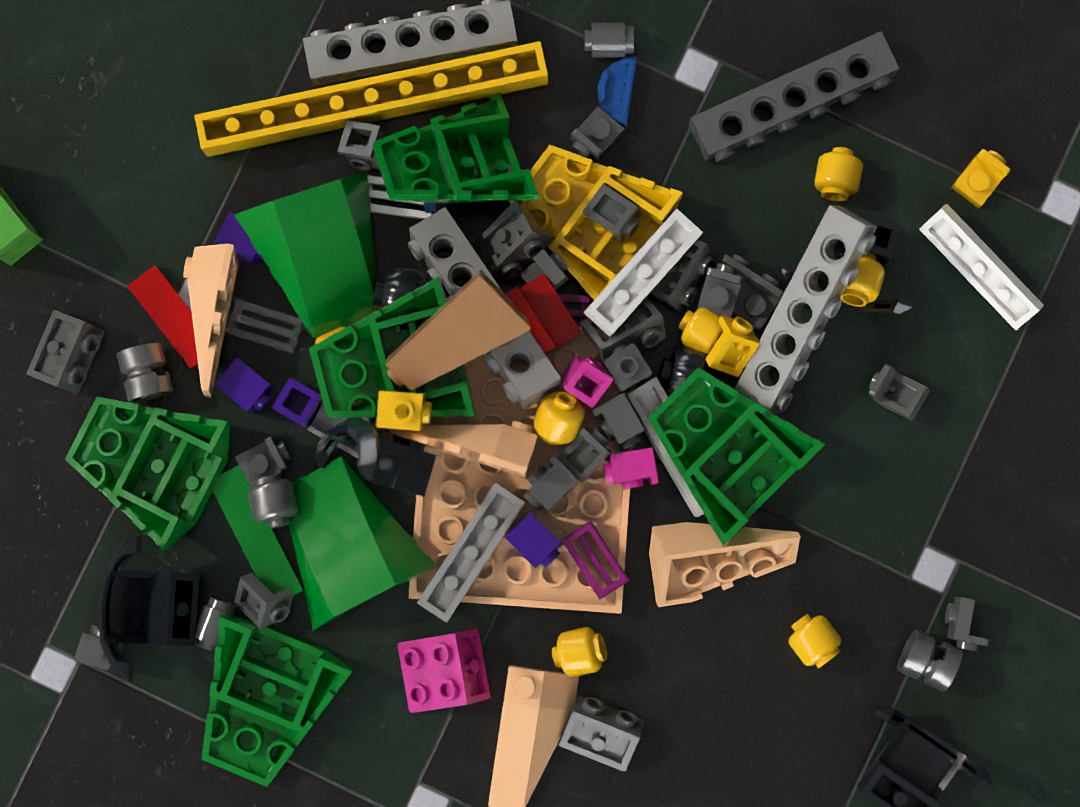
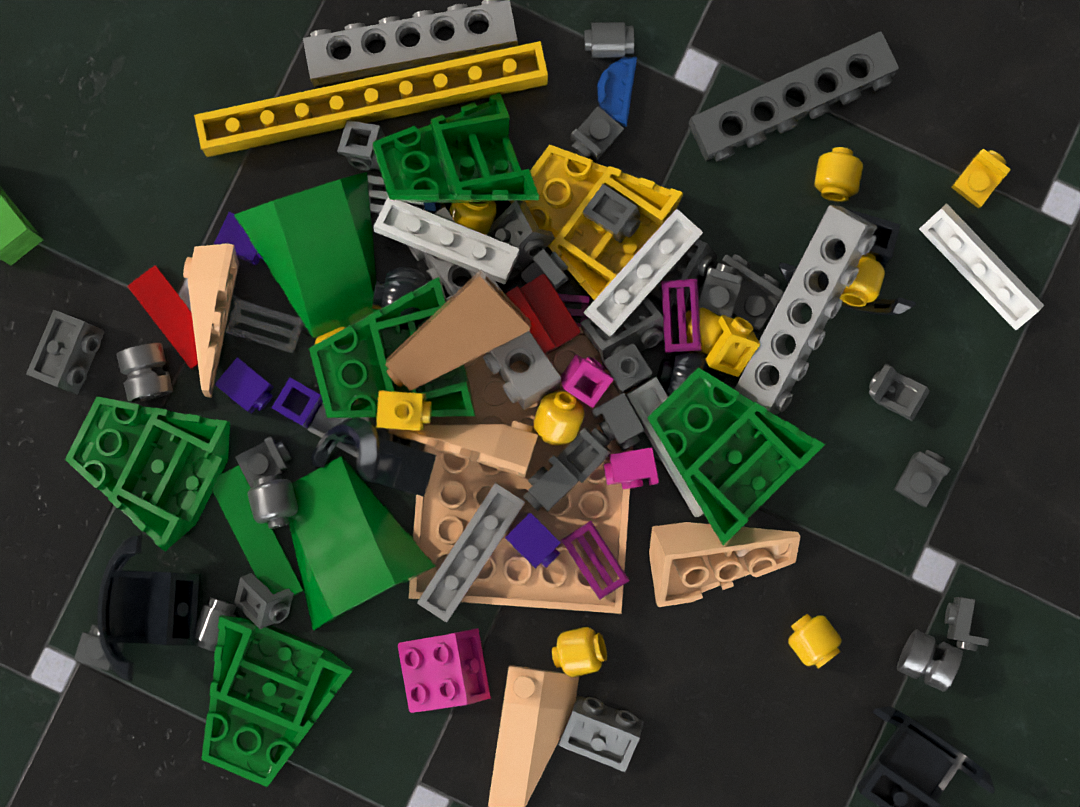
none -> white plate [374,196,519,284]
none -> yellow head [449,201,497,235]
none -> magenta tile [661,279,702,353]
none -> dark grey bracket [893,450,951,507]

